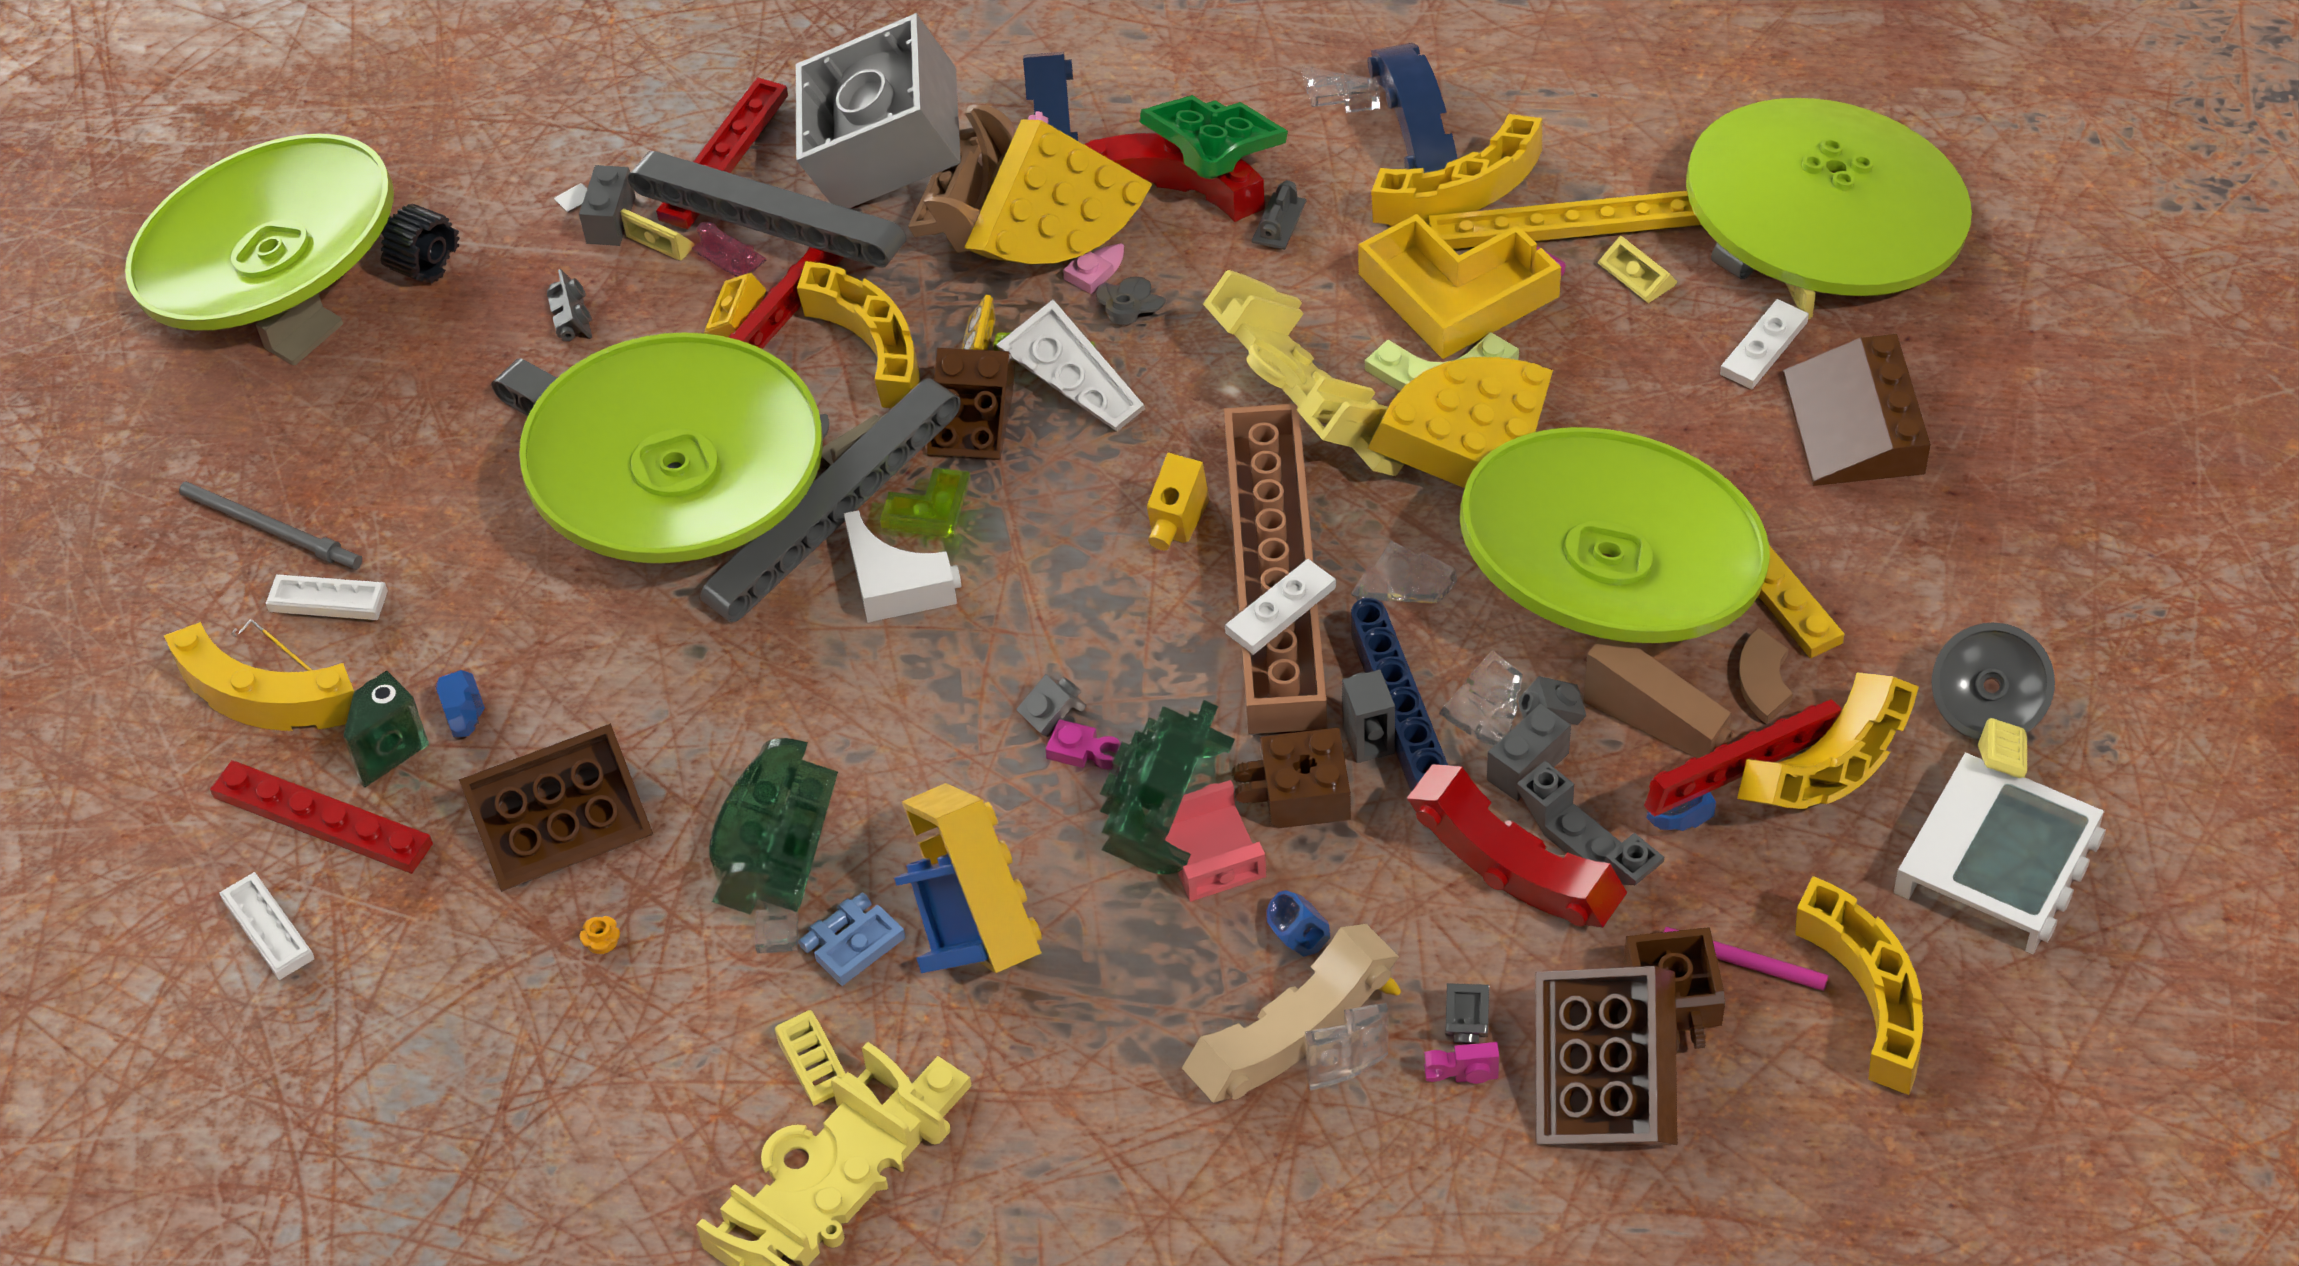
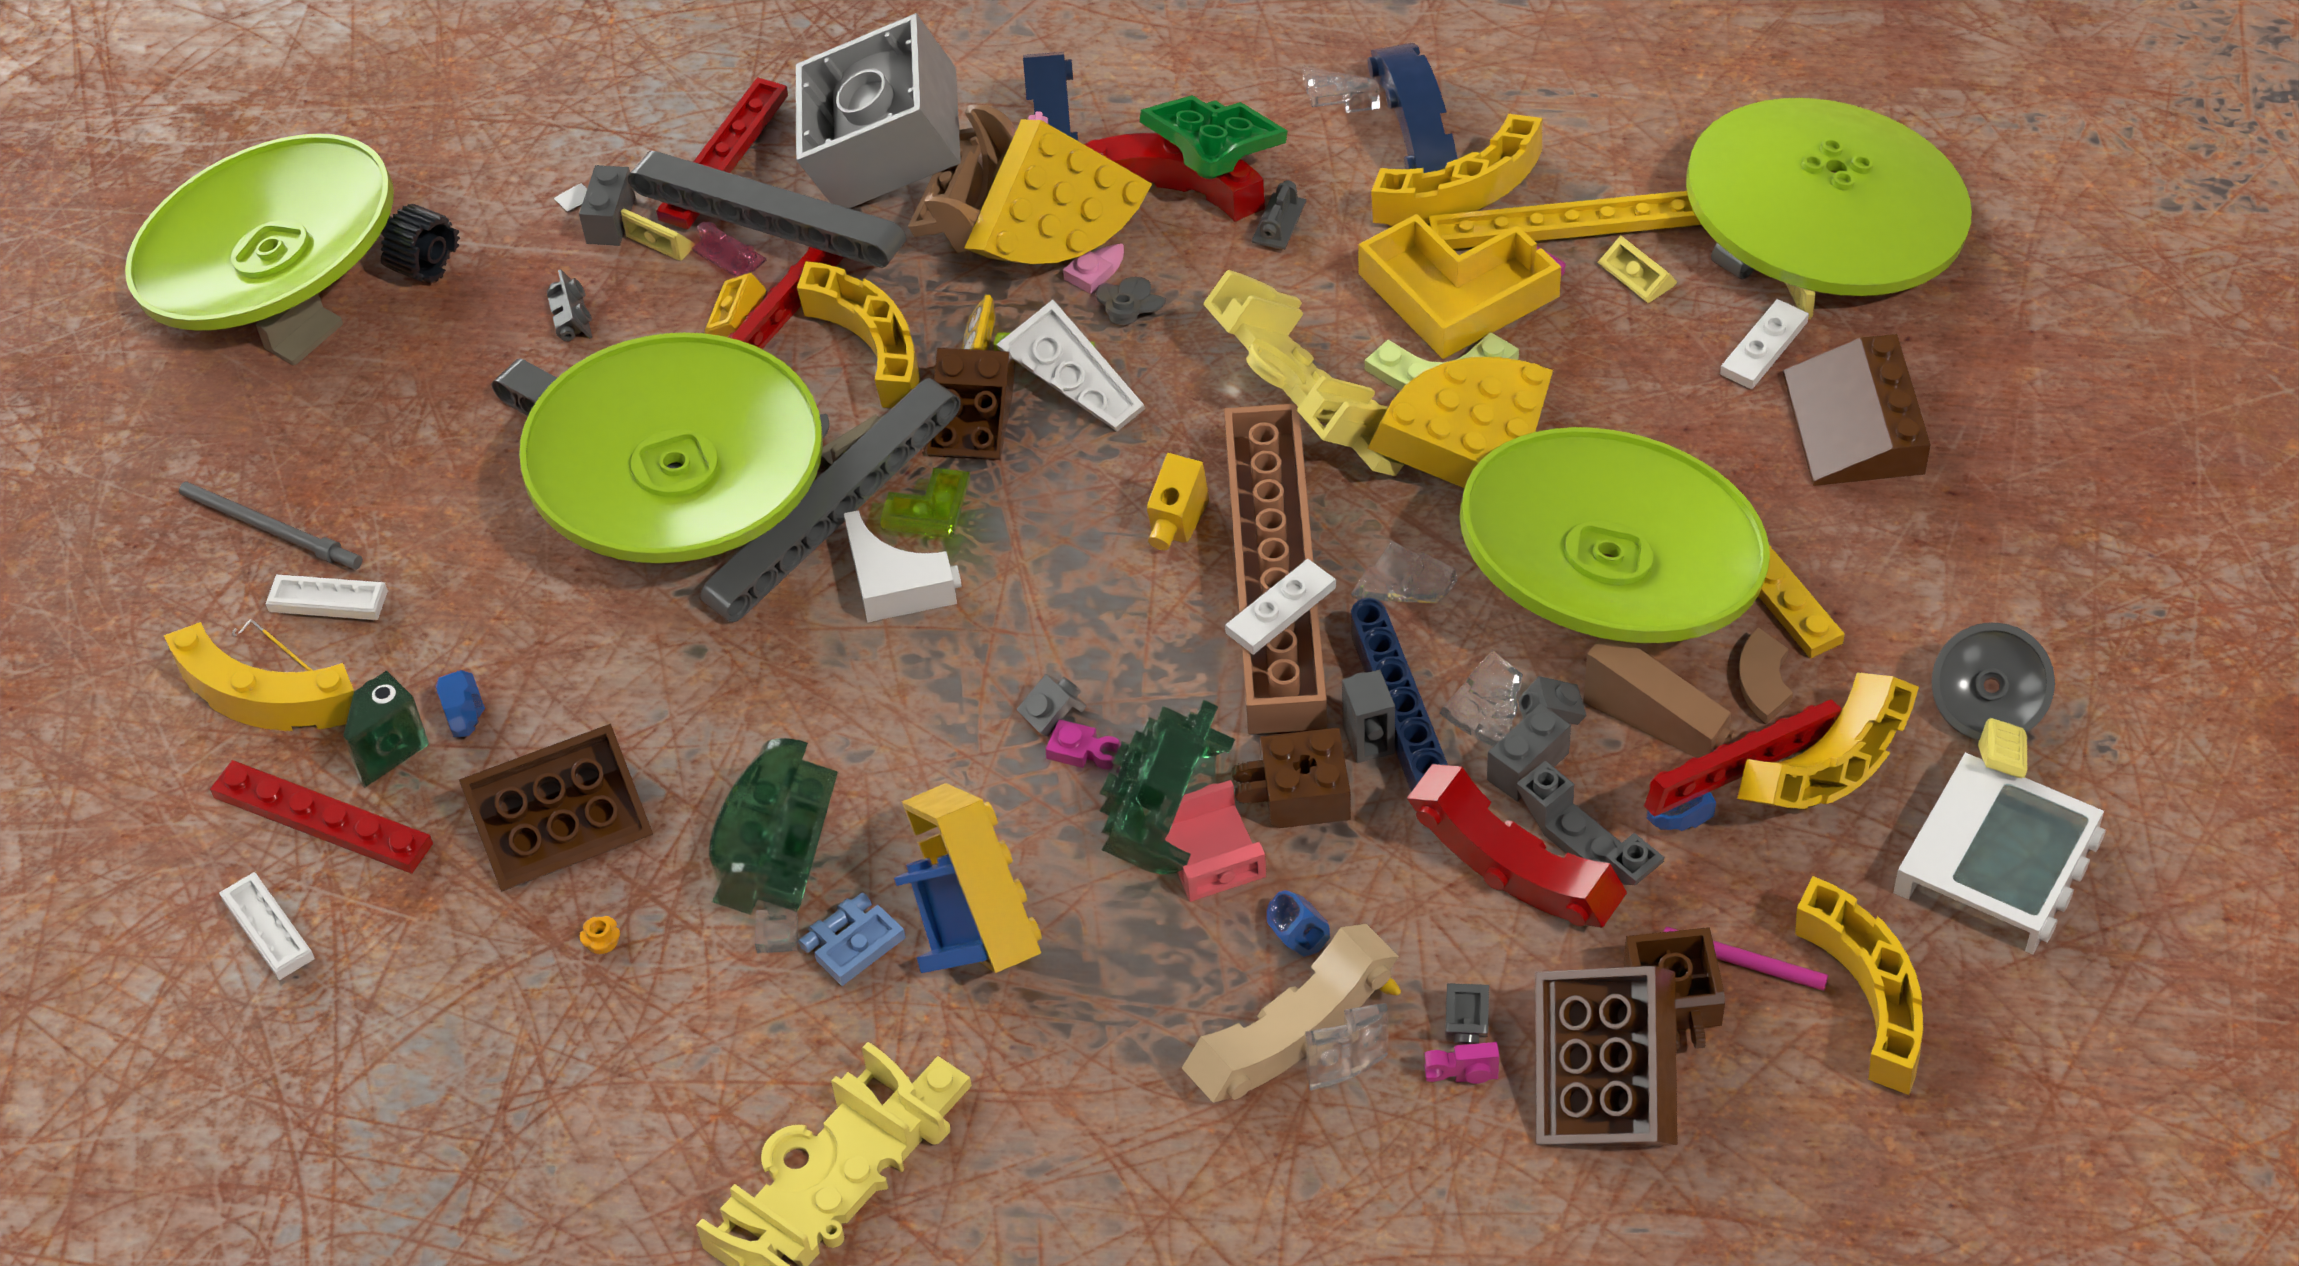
light yellow slope [775,1010,846,1106] -> none

